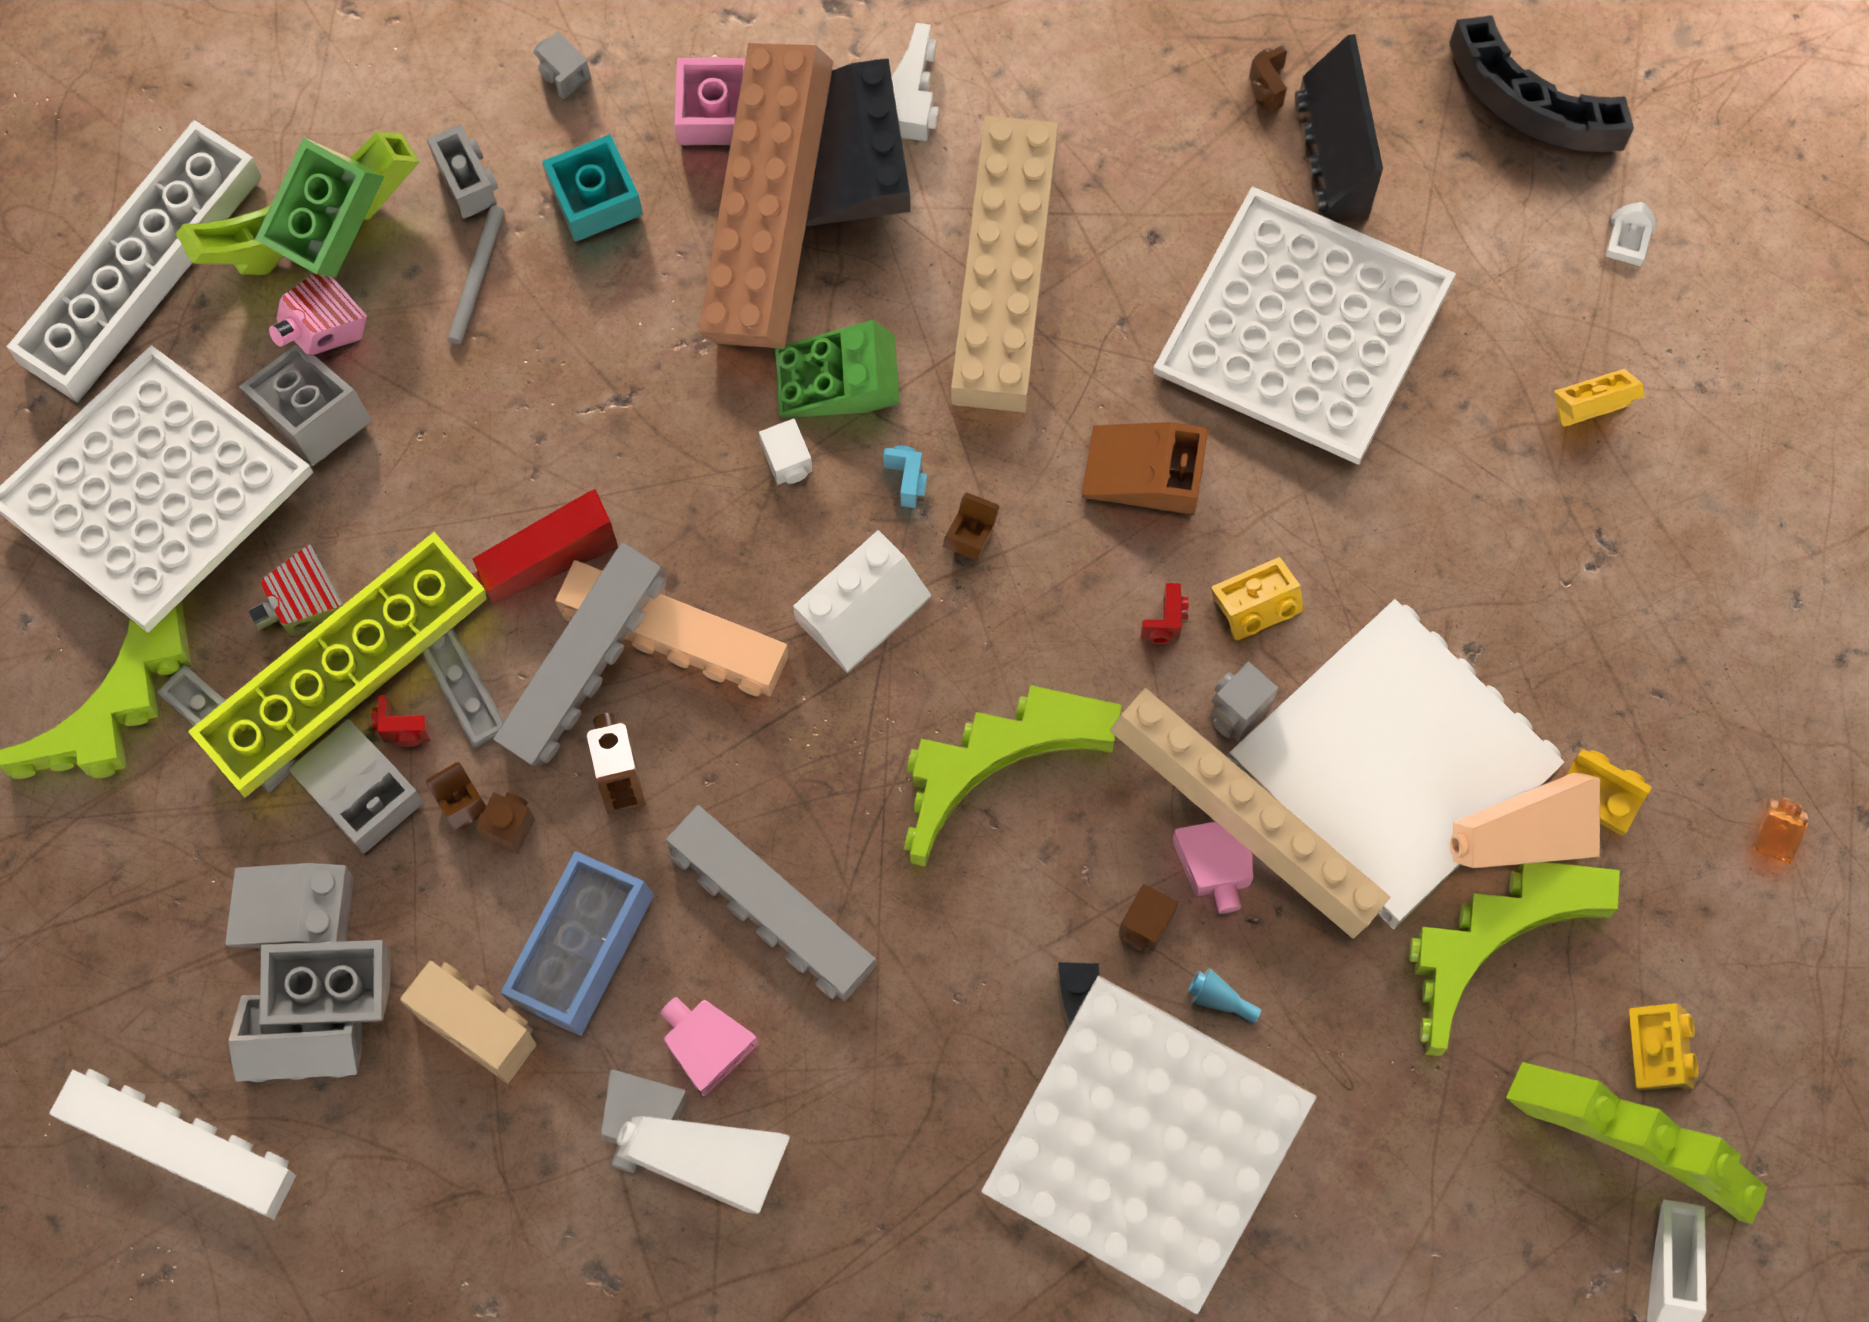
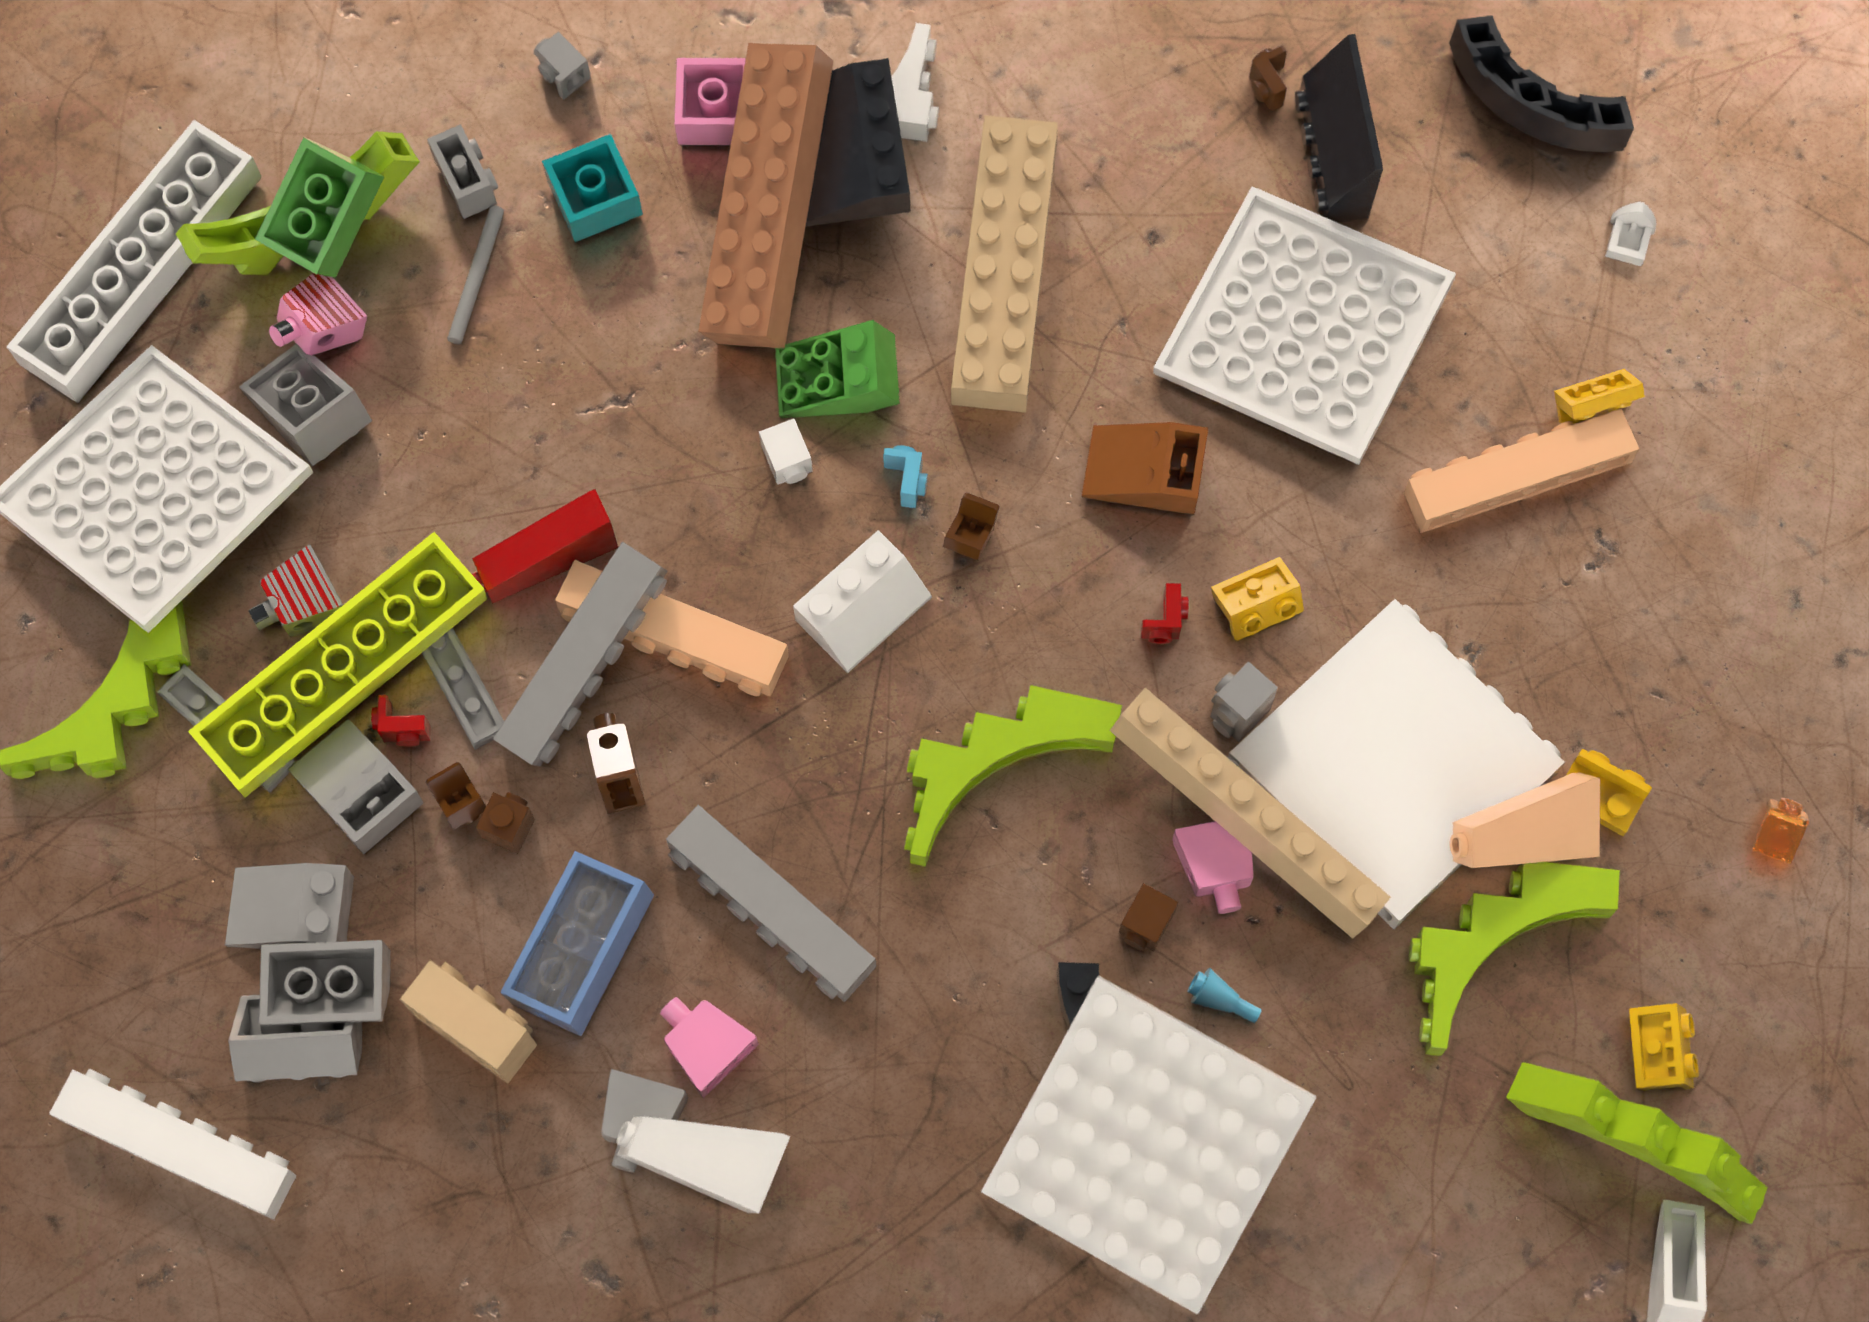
none -> light nougat brick [1404,409,1639,533]

